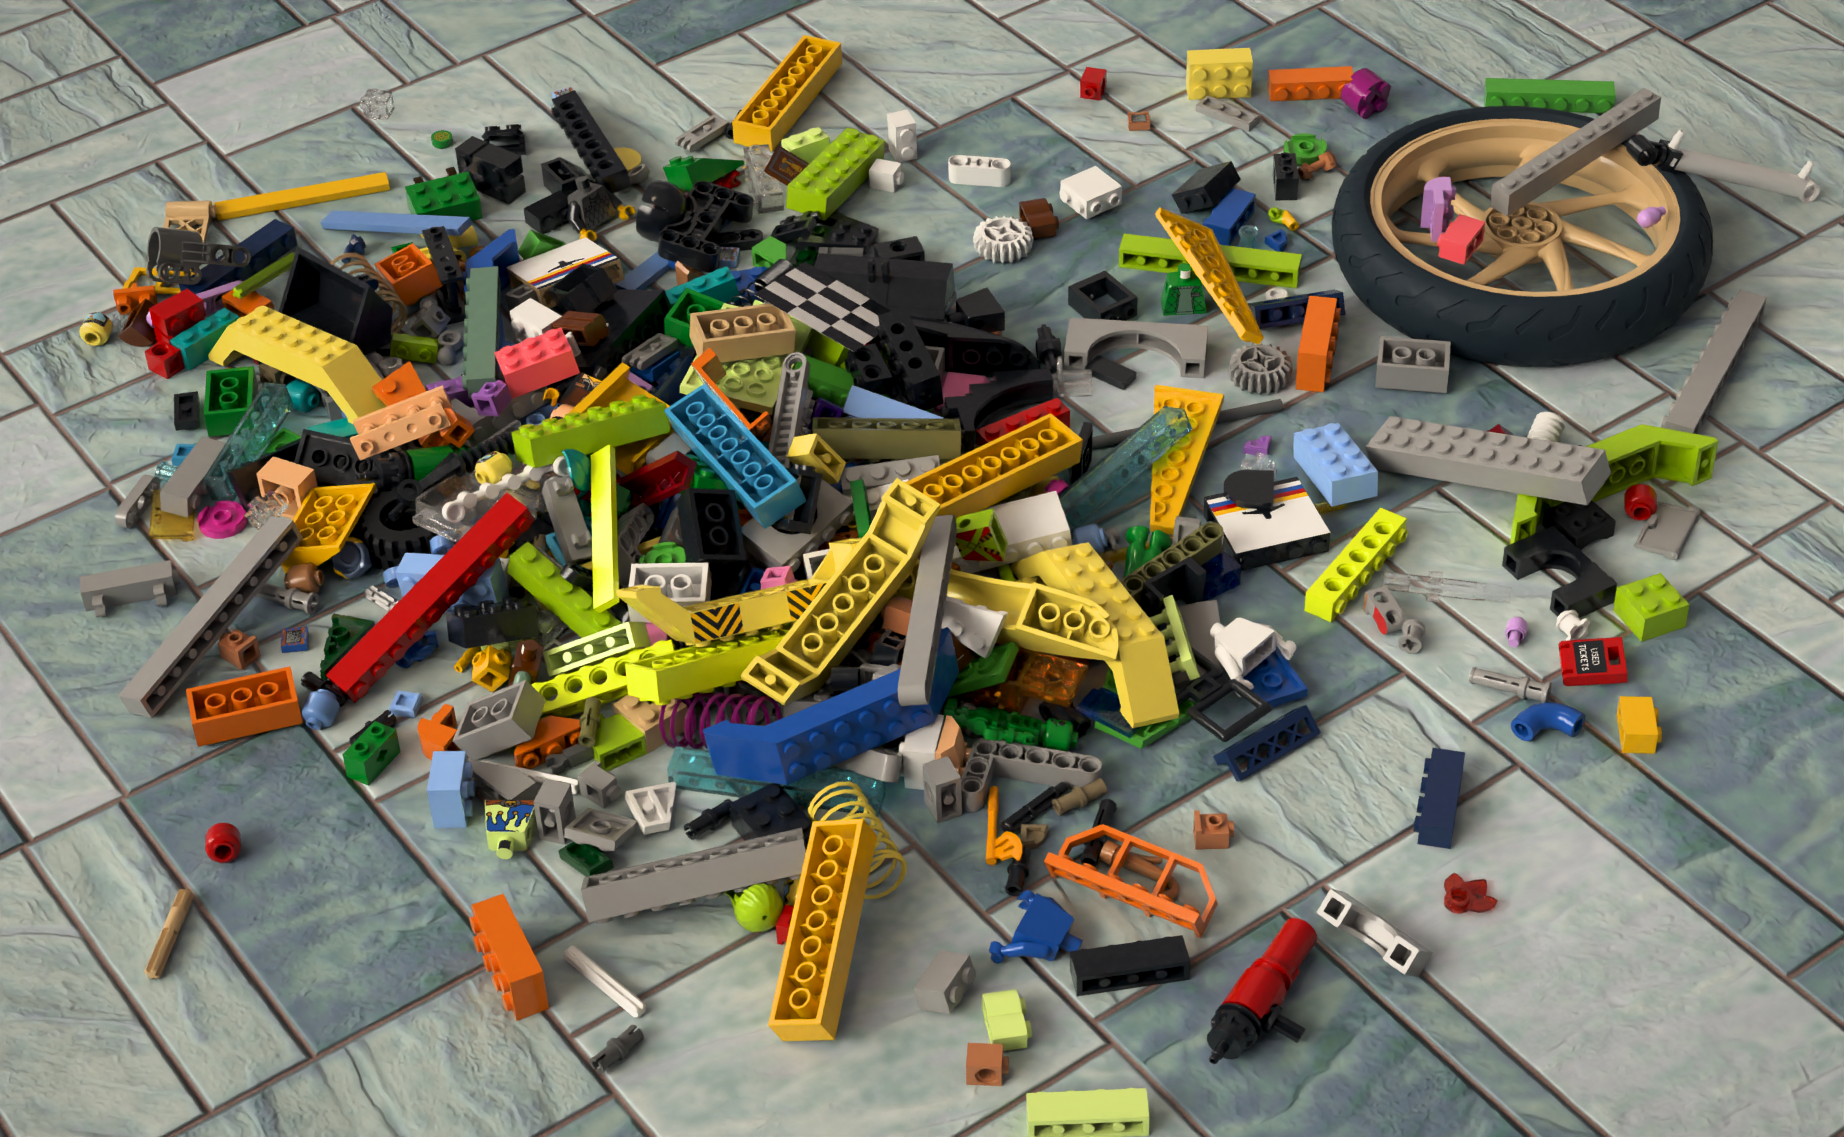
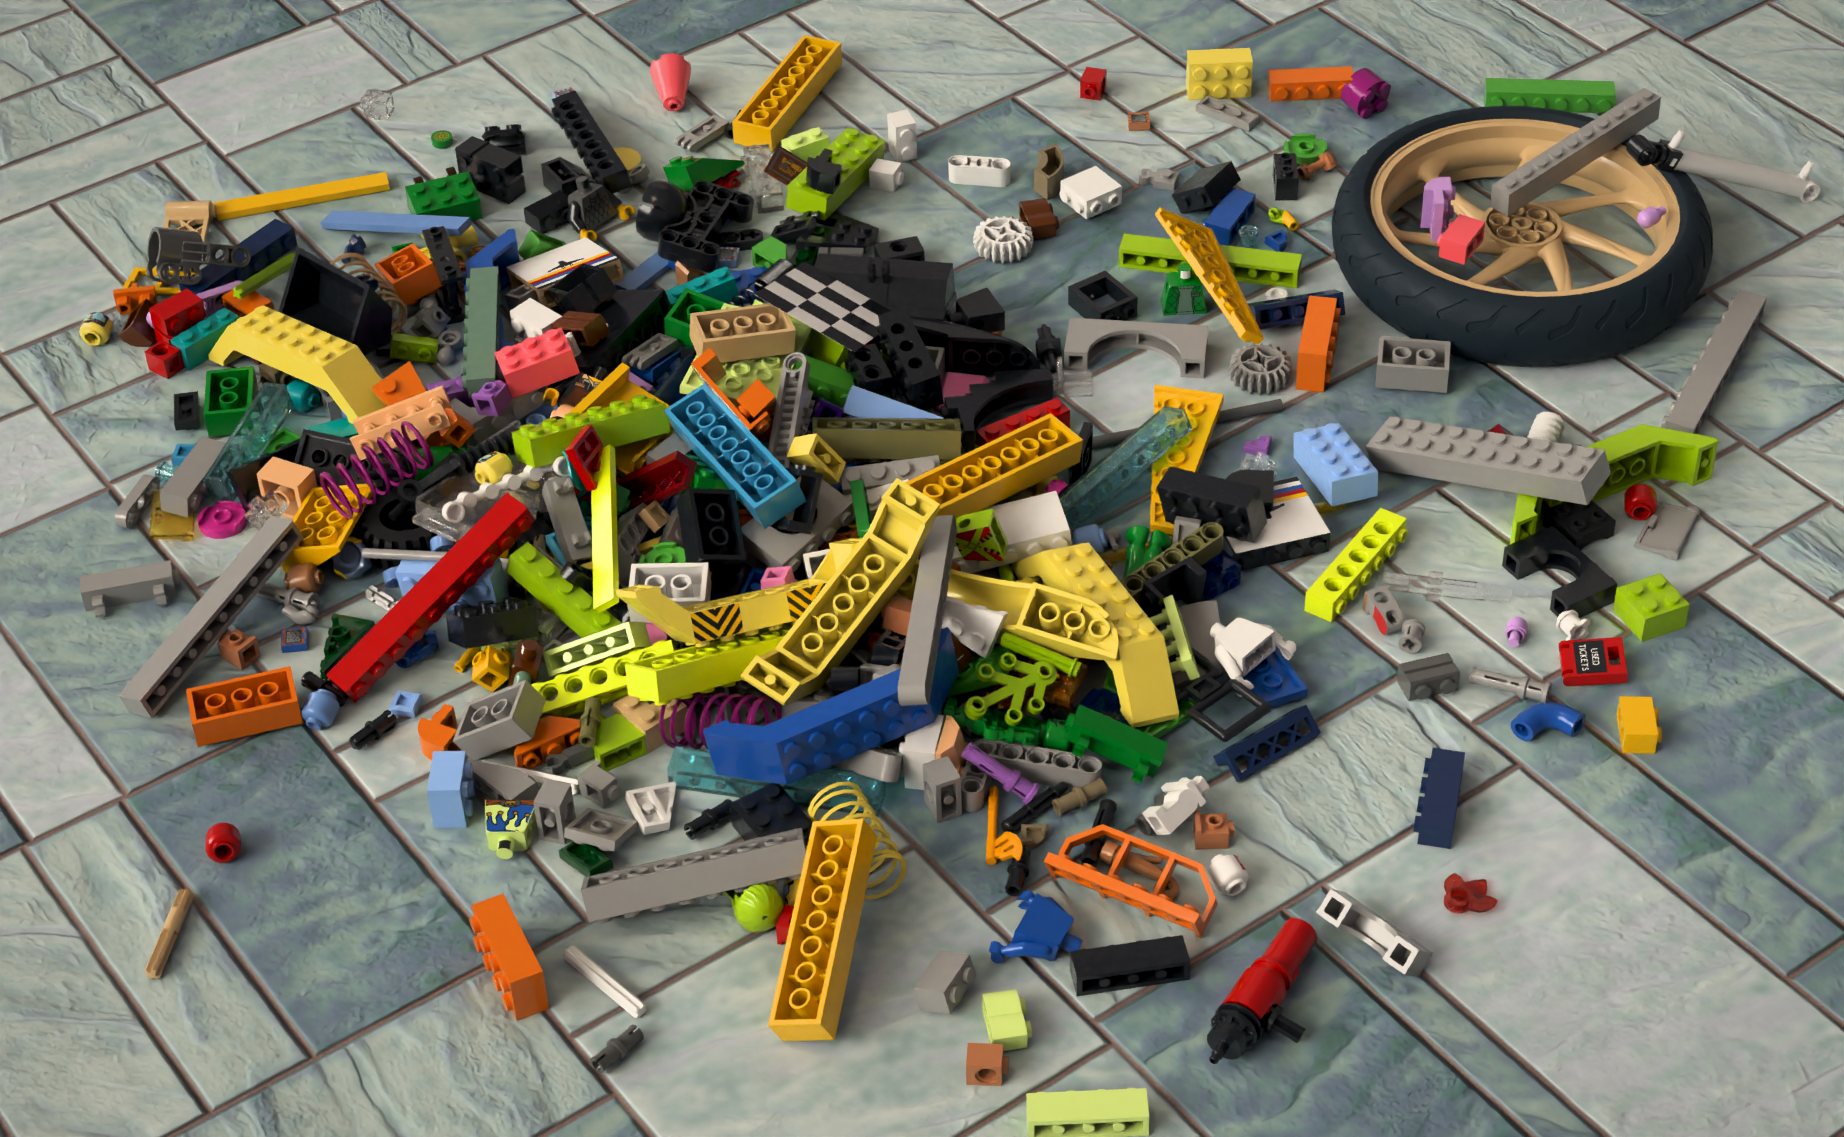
green brick [342,721,401,786] -> none
white plate [367,353,403,377] -> none
black tile [1085,355,1137,390] -> none
none -> light grey arm [282,603,319,625]
none -> magenta piece [320,421,434,519]
none -> light grey bar [362,548,447,562]
none -> red wing [565,424,603,491]
none -> tan plate [639,500,670,533]
none -> coral cone [650,53,691,111]
none -> orange brick [736,378,776,424]
none -> black brick [806,148,842,195]
none -> medium lavender pin [961,742,1040,804]
none -> lime plant [964,653,1057,726]
none -> lime axle [1000,632,1082,678]
none -> dark tan brick [1034,144,1064,200]
none -> green brick [1064,705,1168,784]
none -> white hips [1134,776,1210,835]
none -> light grey plate [1139,169,1179,191]
none -> black brick [1157,466,1267,543]
none -> white head [1207,854,1249,896]
none -> dark grey brick [1397,653,1460,701]

